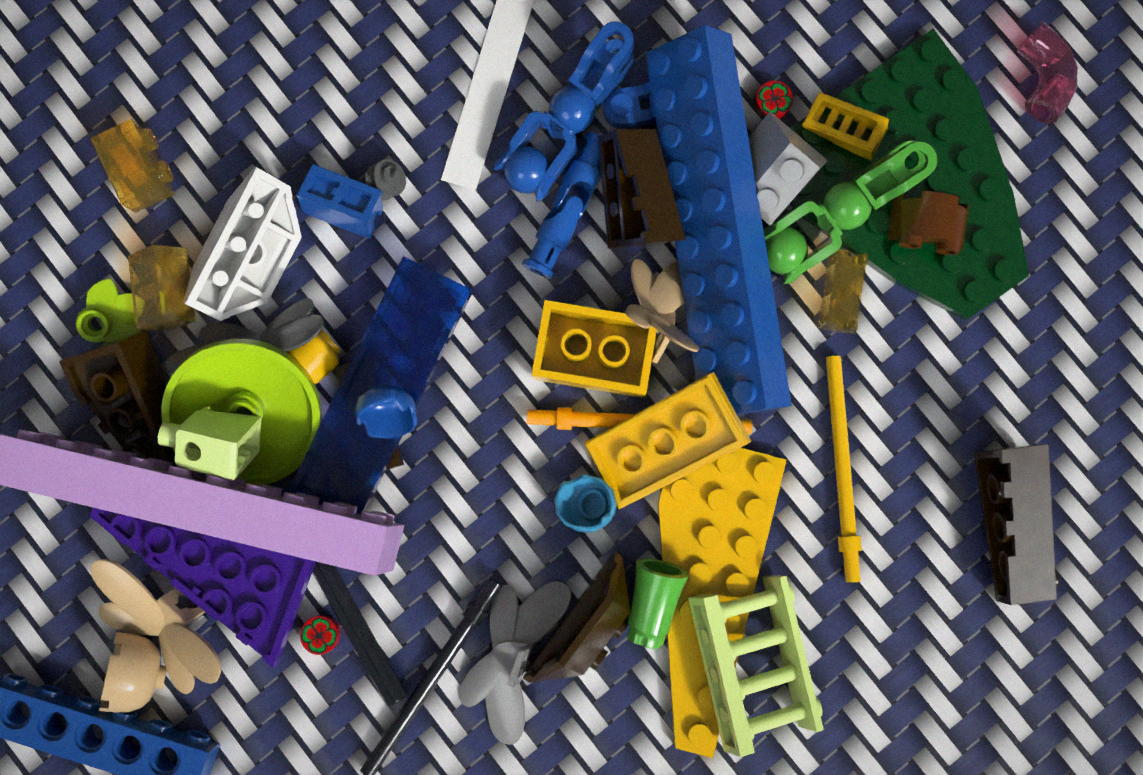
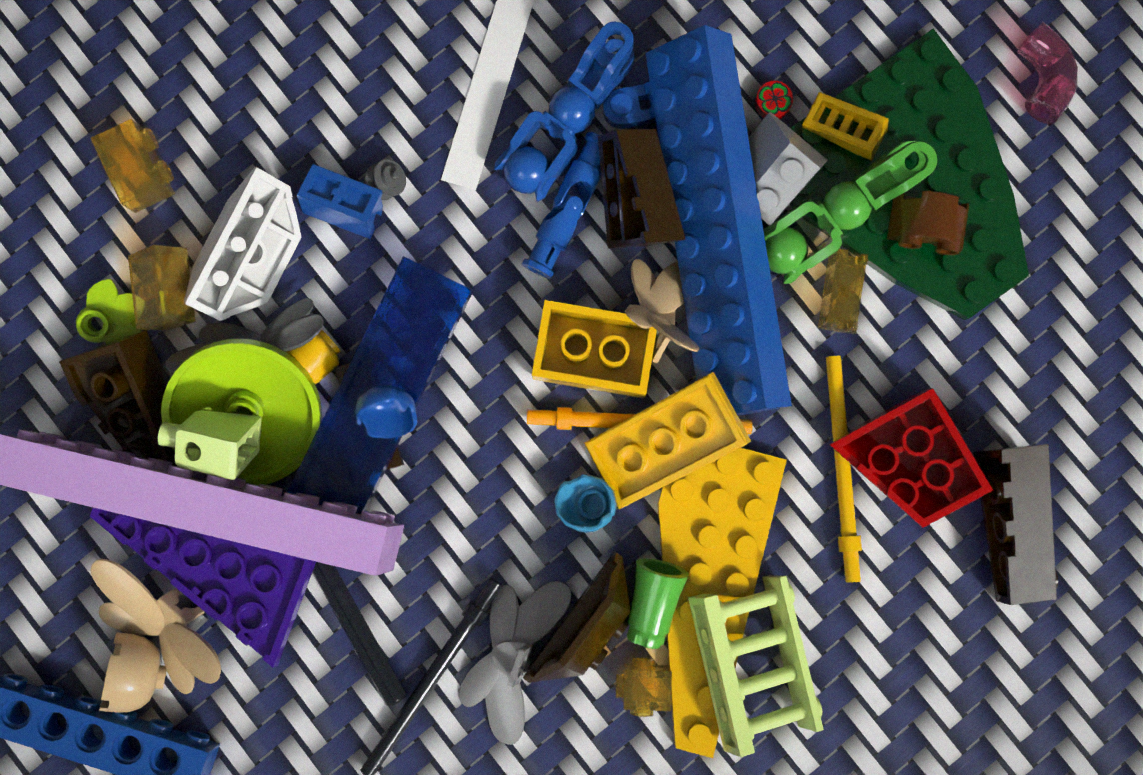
tile [300,615,341,655] -> none
none -> clear yellow brick [615,658,672,717]
none -> red wedge [829,388,993,528]

